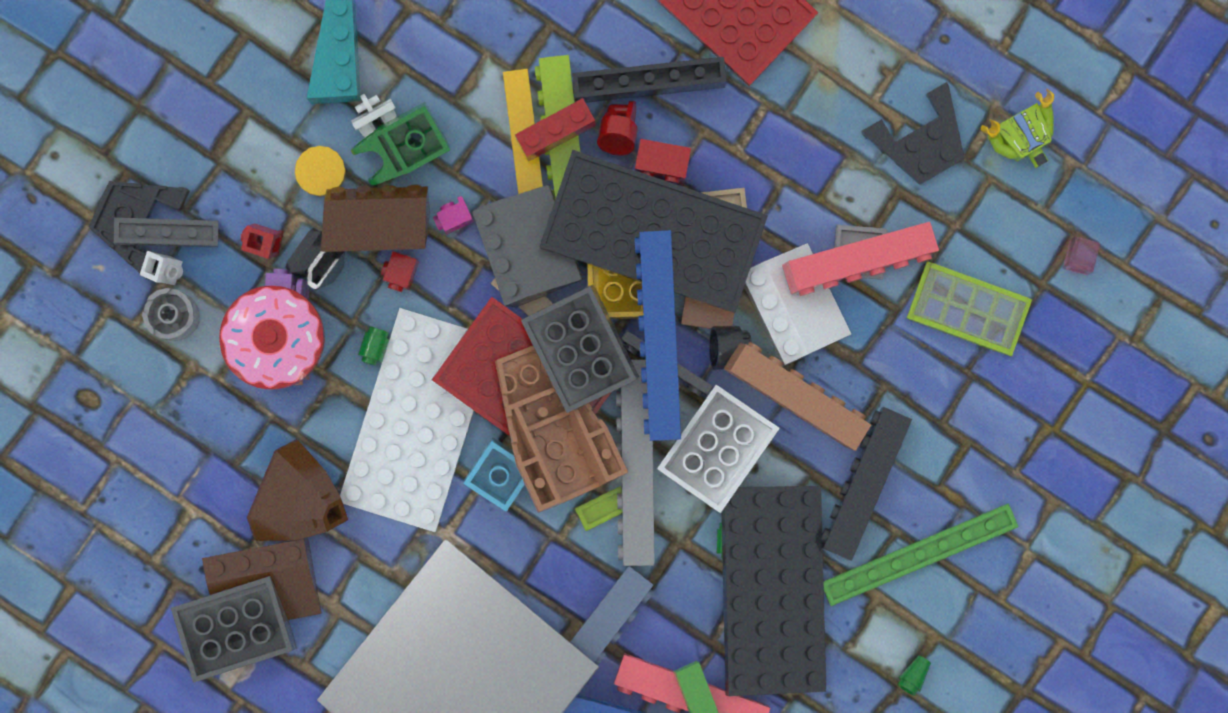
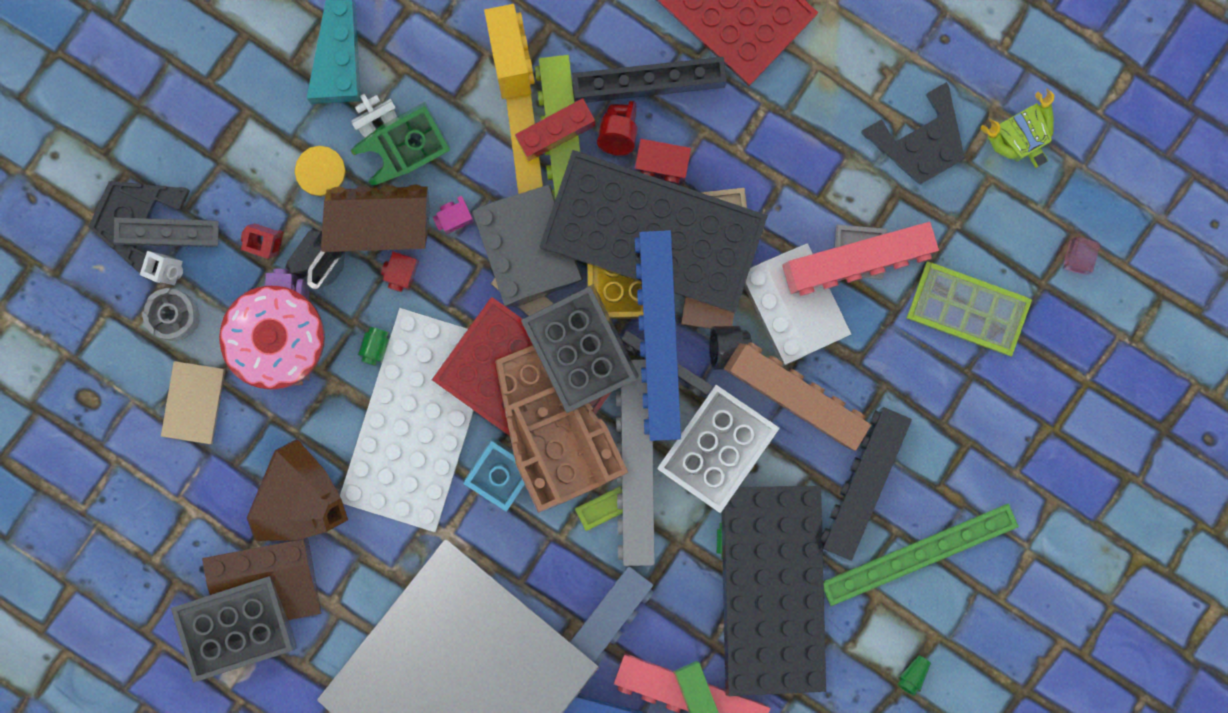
none -> tan tile [161,361,225,445]
none -> yellow brick [484,4,535,99]

